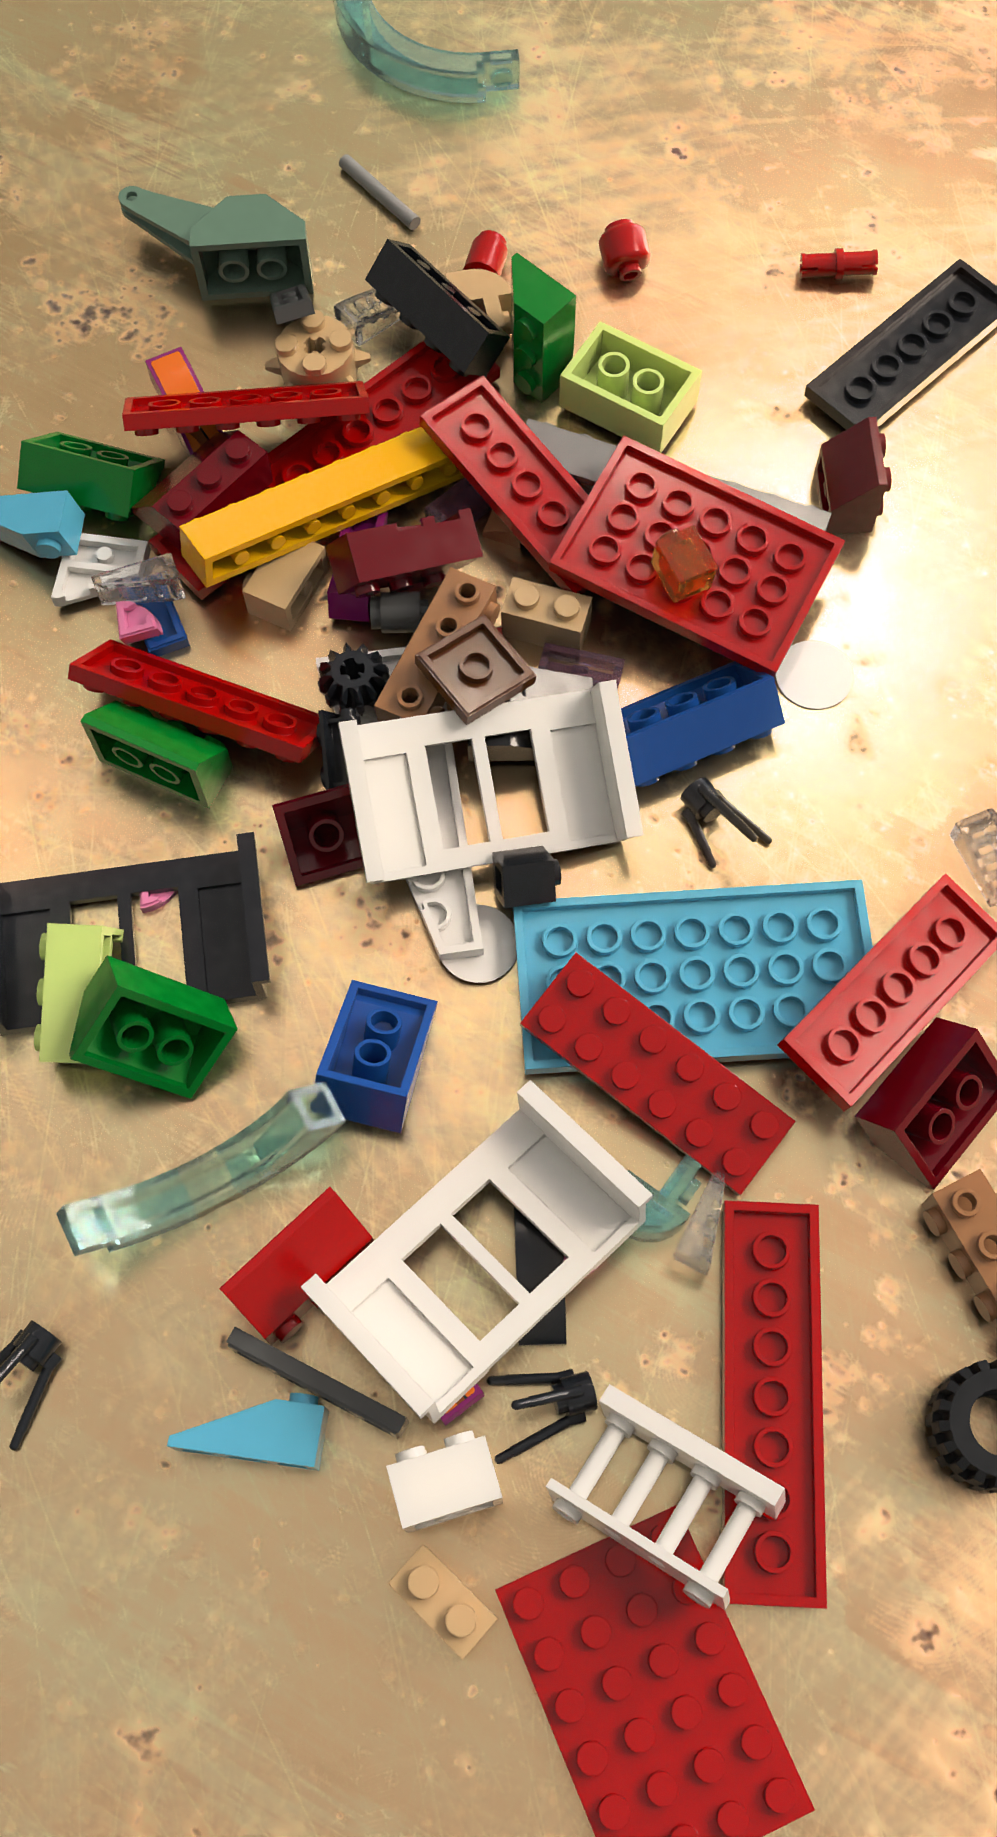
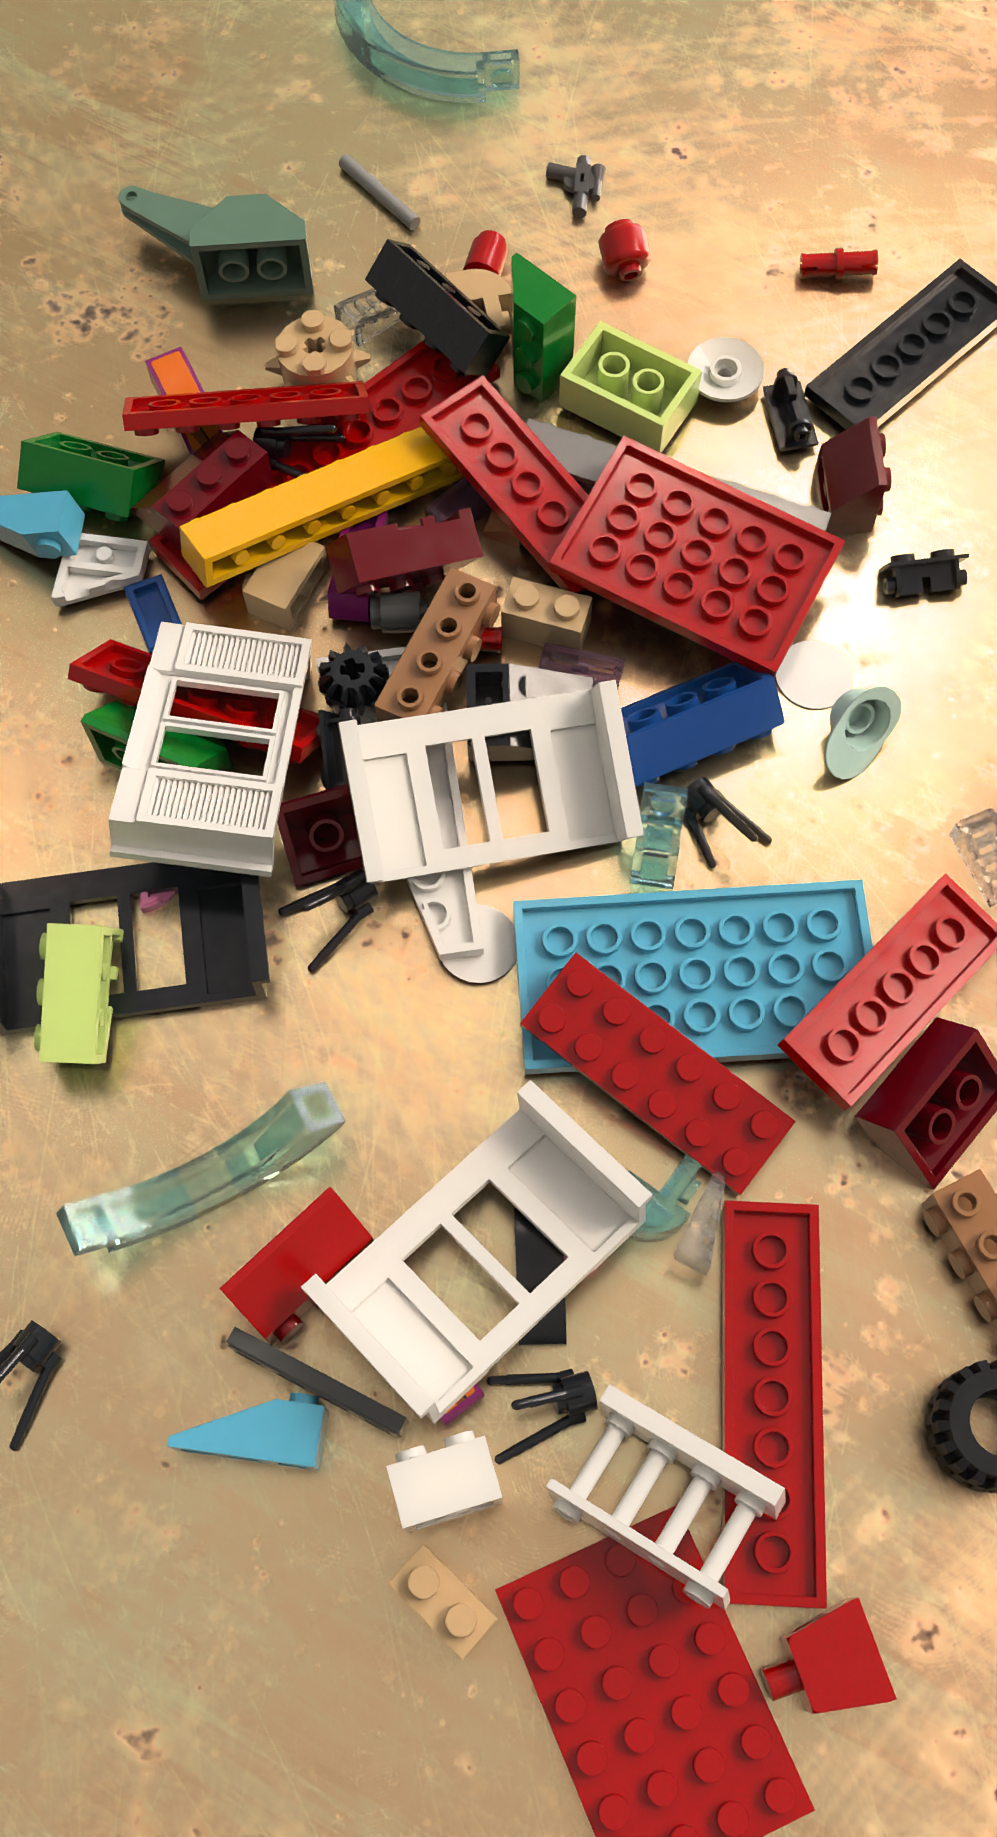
green slope [69,955,238,1099] -> none
clear slope [91,553,186,605] -> none
bright pink tile [116,601,163,645] -> none
dark grey tile [269,284,315,325] -> none
blue slope [312,980,438,1133] -> none
tile [415,614,537,725] -> none
black brick [492,846,561,908] -> none
clear orange brick [651,525,718,603] -> none
none -> white piece [108,622,312,877]
none -> black plant [253,425,345,478]
none -> black plant [278,868,379,972]
none -> dark grey piece [546,155,606,218]
none -> clear light blue brick [630,782,688,889]
none -> white dish [688,337,765,402]
none -> red torso [761,1597,897,1714]
none -> black hinge [762,368,819,451]
none -> light aqua piece [824,686,902,779]
none -> black hinge [878,549,969,598]

